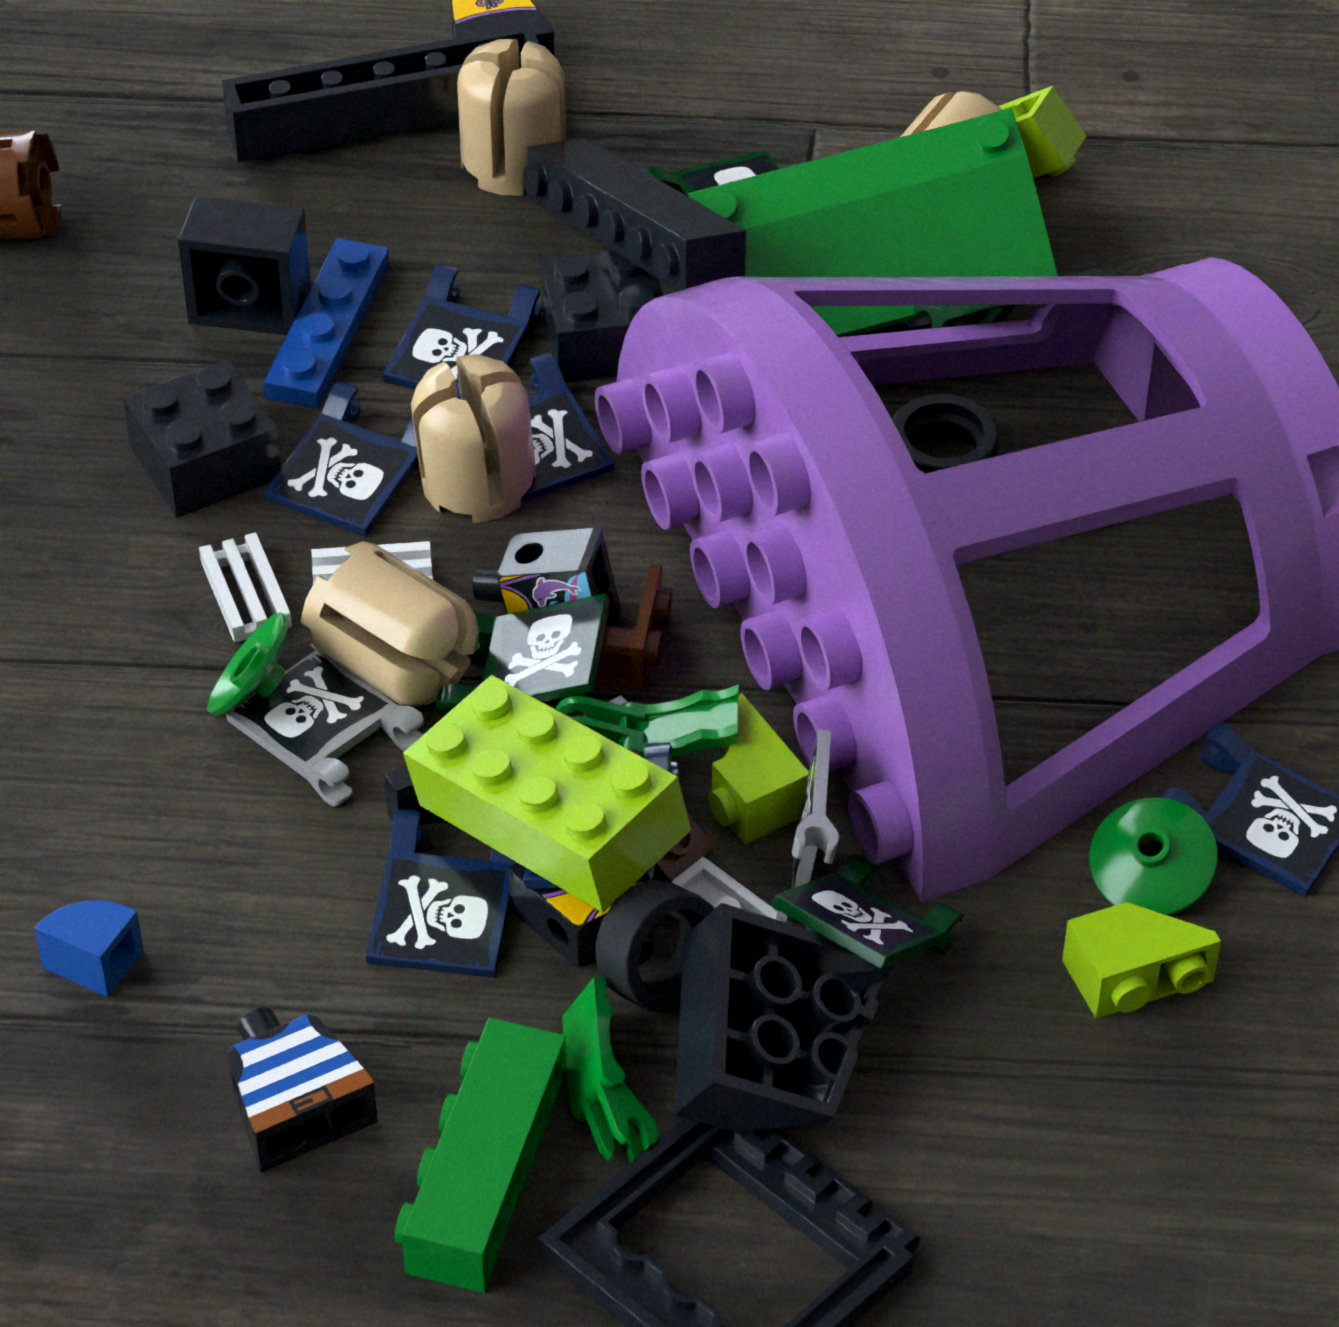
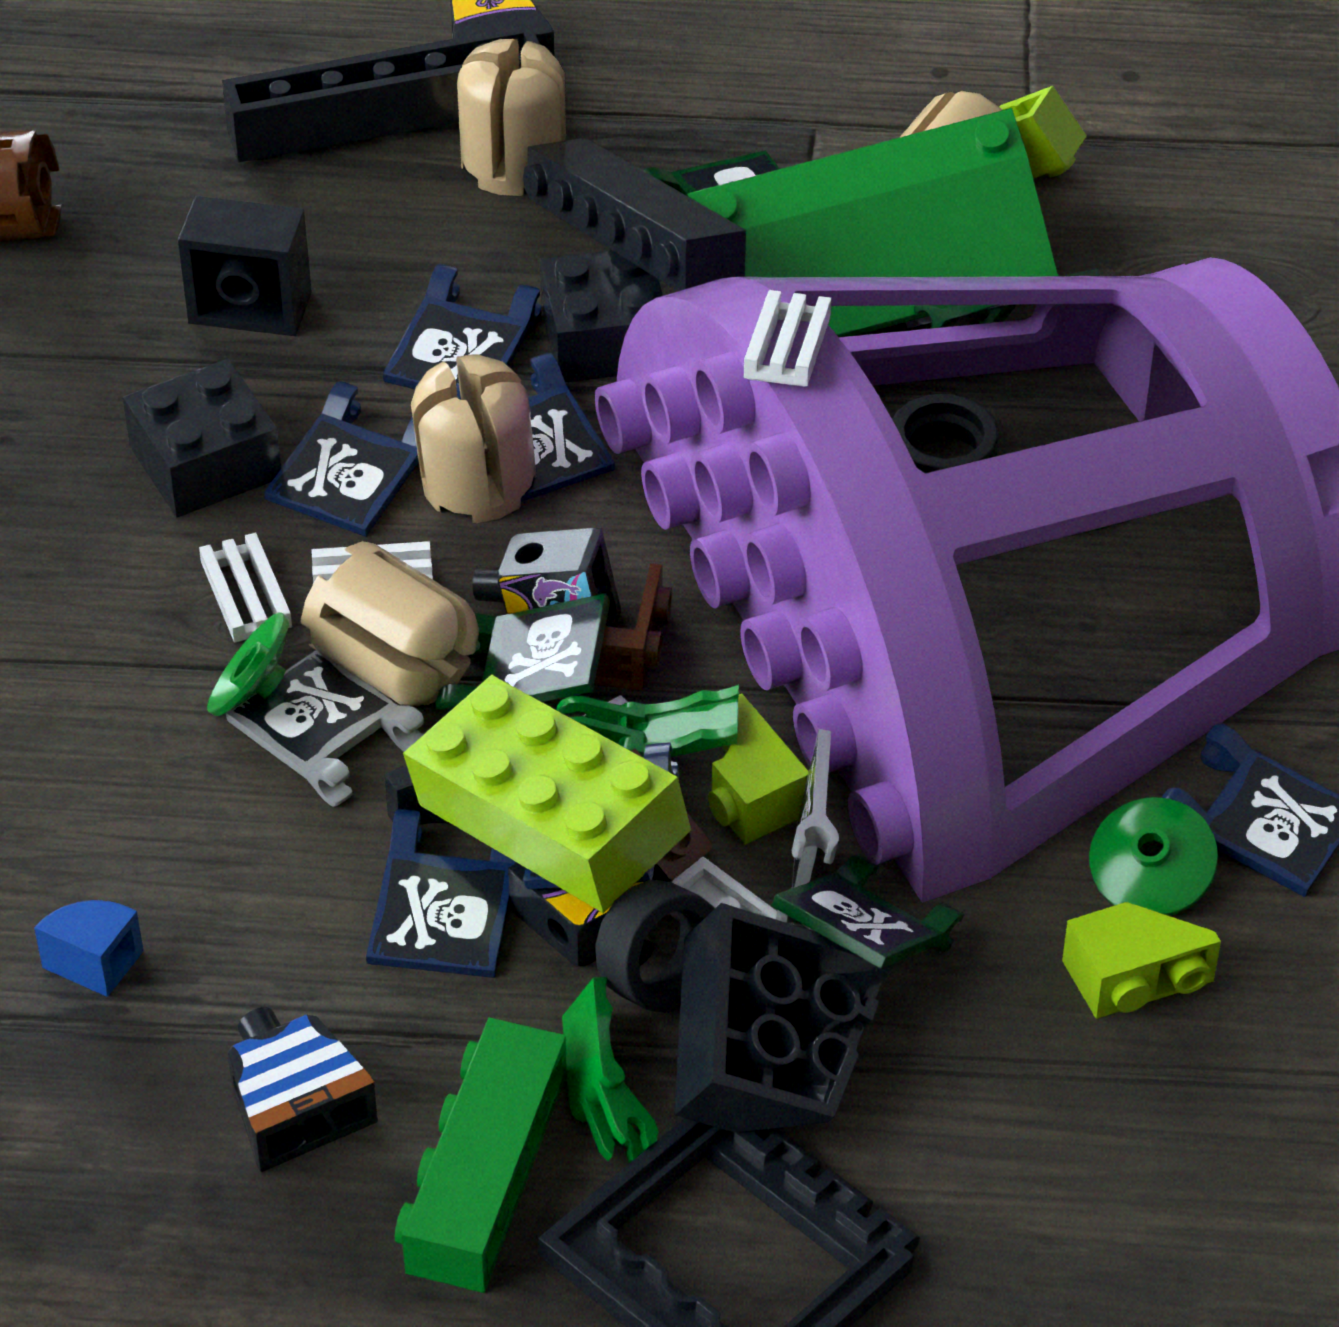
blue plate [263,238,389,409] -> none
none -> white tile [744,290,831,387]

